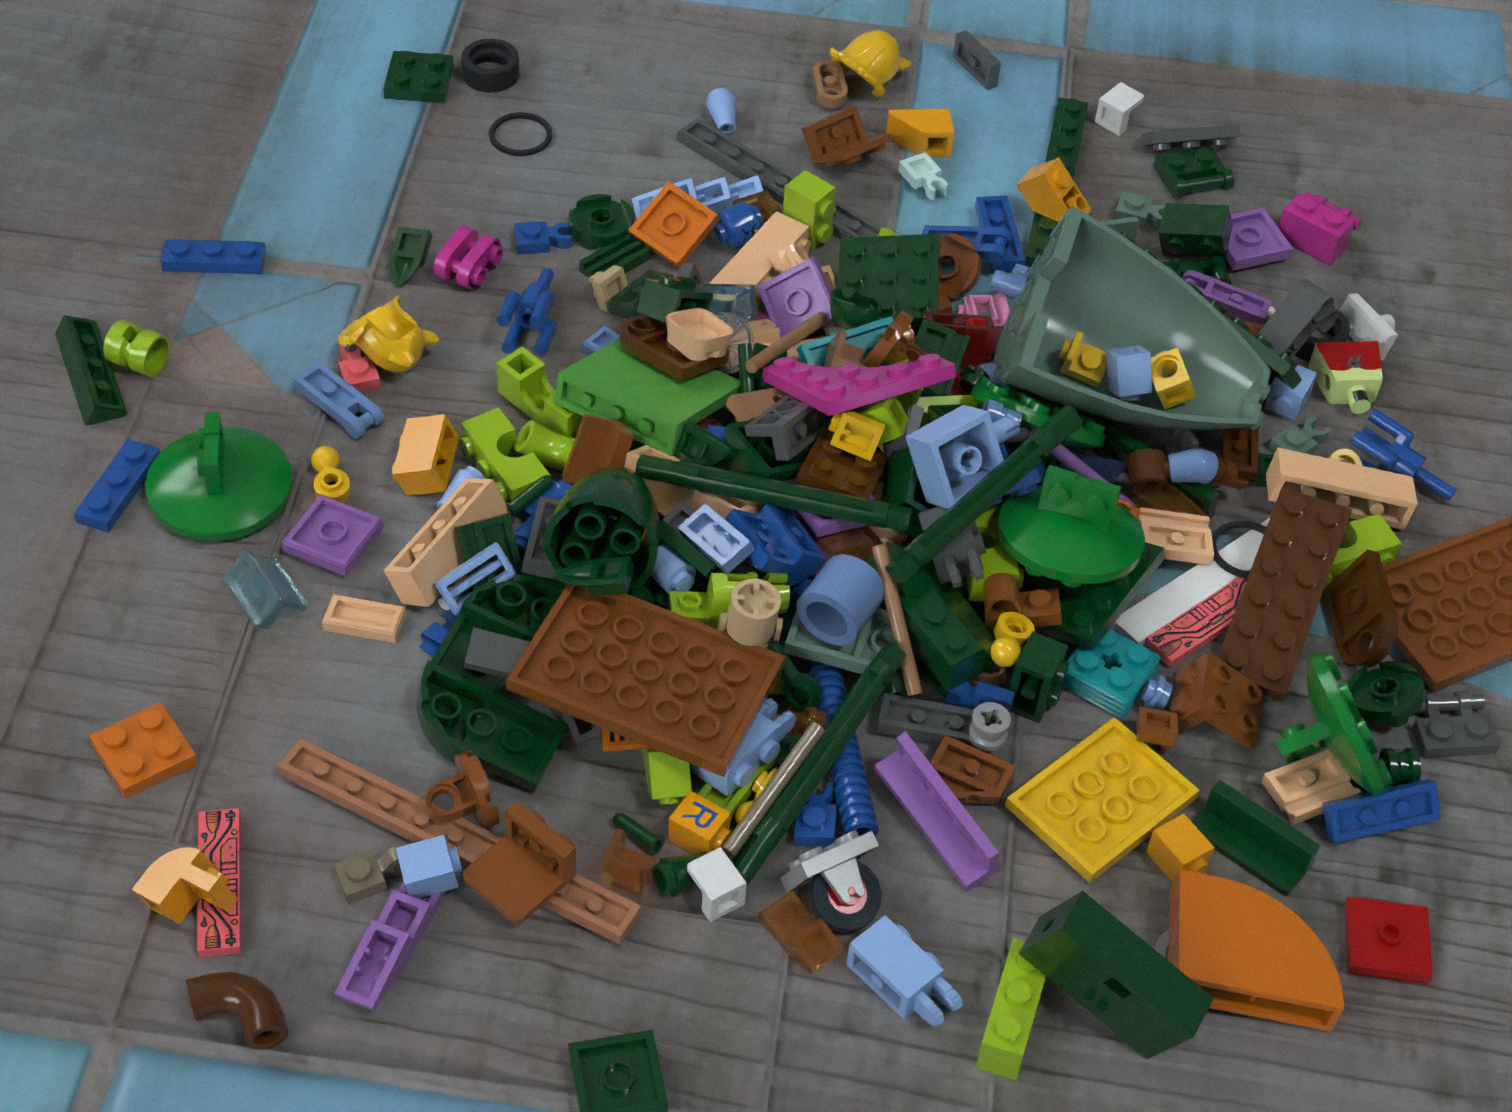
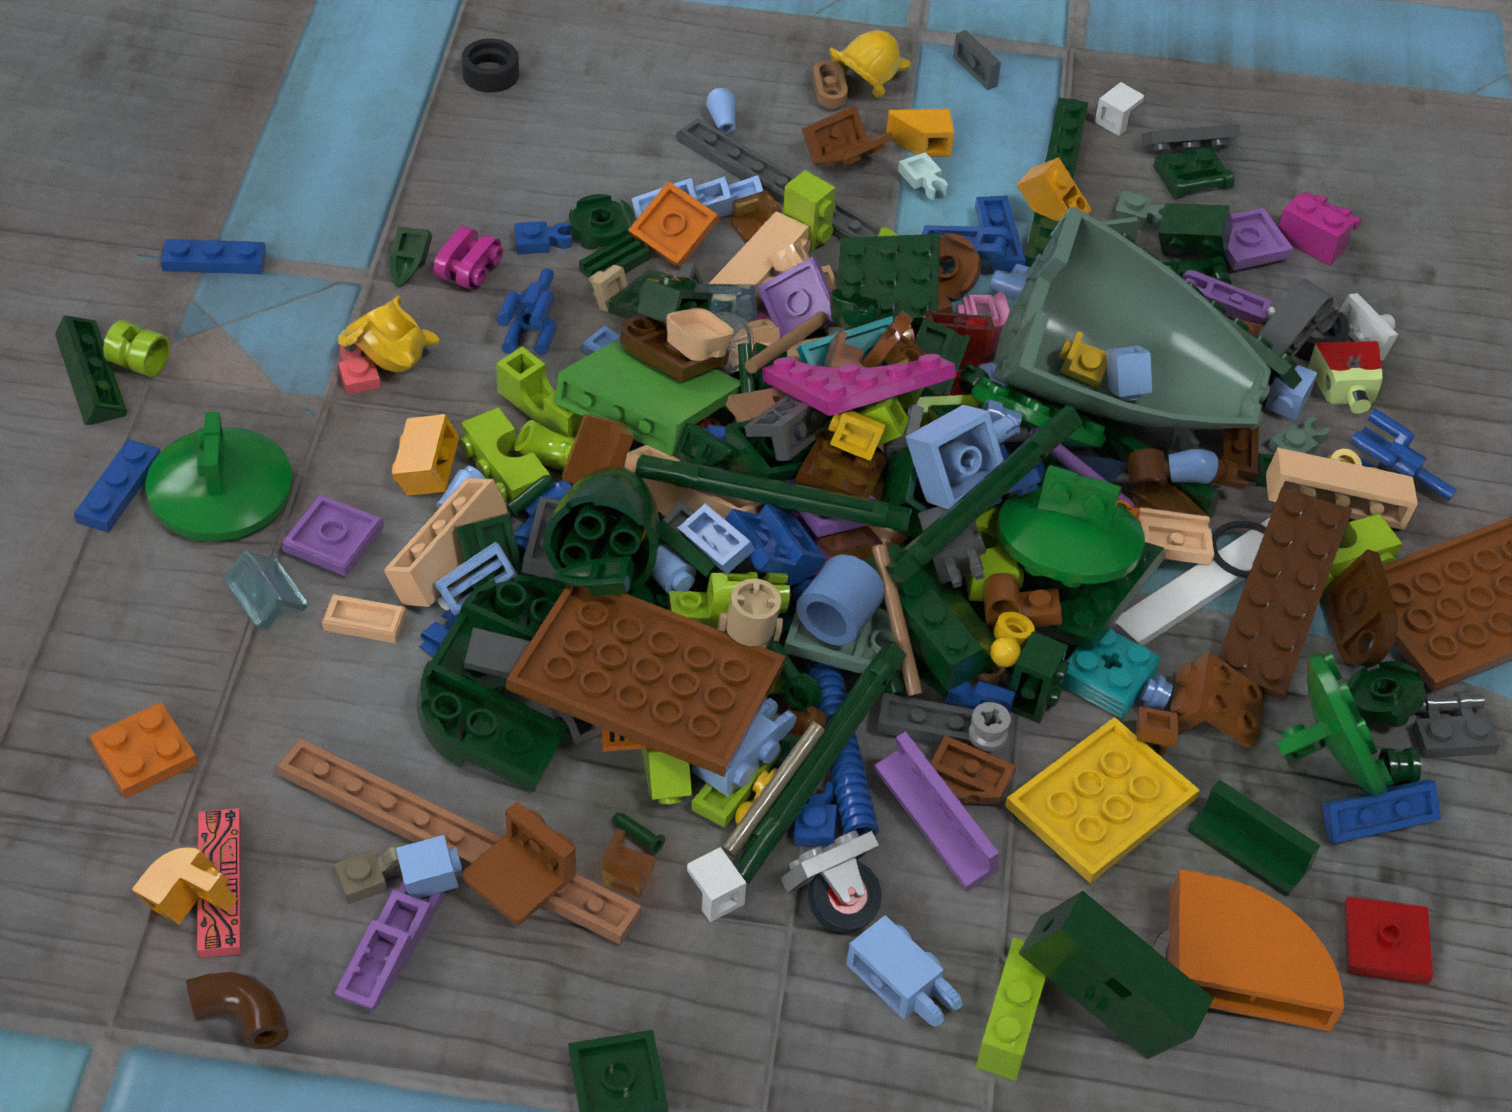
medium blue plate [293,361,385,440] -> none
yellow plate [311,446,351,503] -> none
dark green plate [383,51,454,103] -> none
dark orange tile [425,749,500,829] -> none
black piece [489,112,552,156] -> none
dark green cone [652,851,708,897] -> none
light orange brick [668,791,732,854] -> none
blue head [714,202,764,249] -> none
clear orange slope [758,890,845,974] -> none
coral tile [1144,570,1250,669] -> none
light orange brick [1146,813,1215,884] -> none
yellow brick [1151,347,1197,410] -> none
light nougat plate [1261,749,1361,825] -> none

